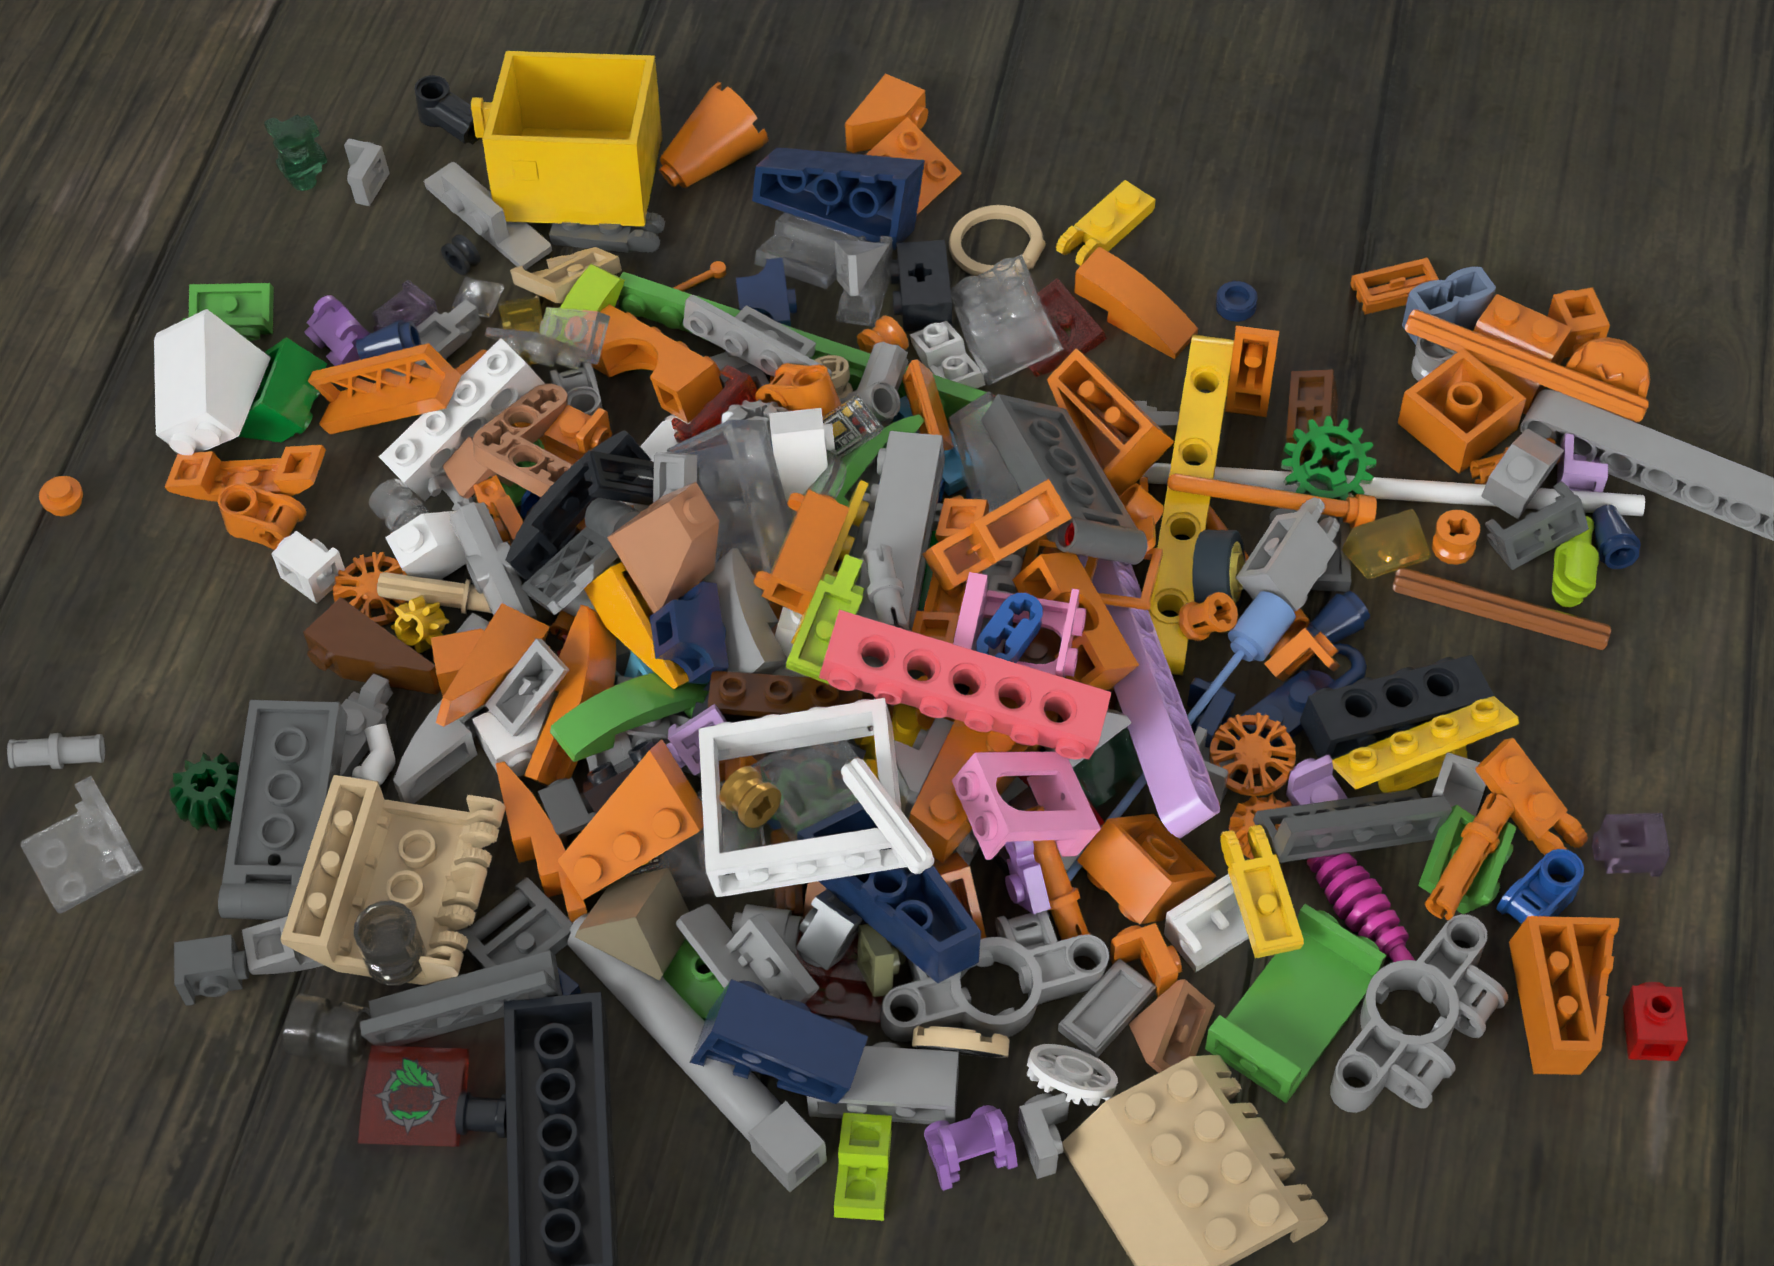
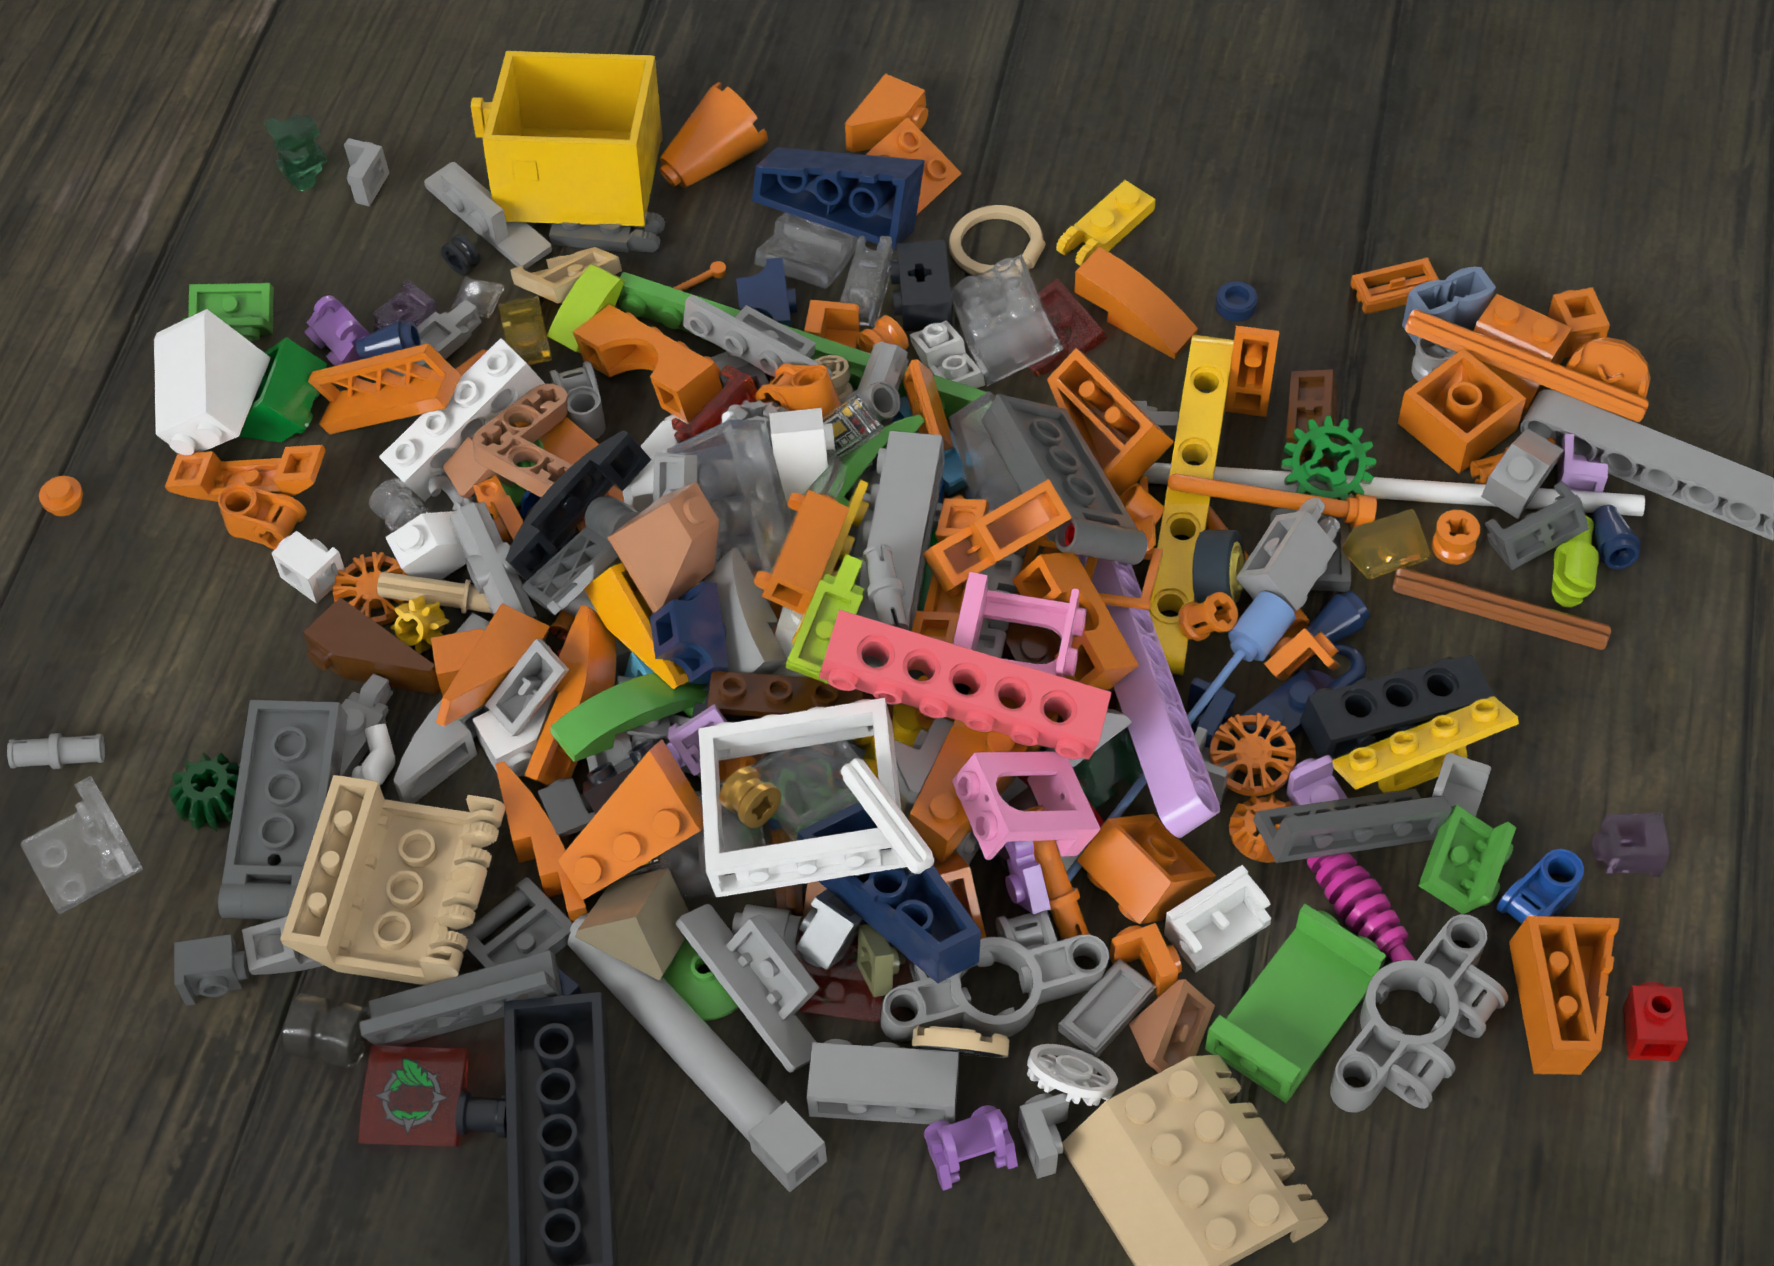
clear smoke wheel [354,900,427,986] -> none
black piece [414,75,480,145] -> none
clear bracket [485,307,610,369] -> none
orange bracket [544,405,612,460] -> none
black tile [580,450,654,506] -> none
dark blue wedge [689,979,868,1104] -> none
lime slope [834,1112,892,1221] -> none
light grey slope [835,240,889,296] -> none
blue beam [976,593,1043,663] -> none
yellow hinge [1220,825,1304,958] -> none
orange pin [1425,793,1514,920] -> none
orange hinge [1475,738,1588,855] -> none
none -> orange panel [804,300,861,349]

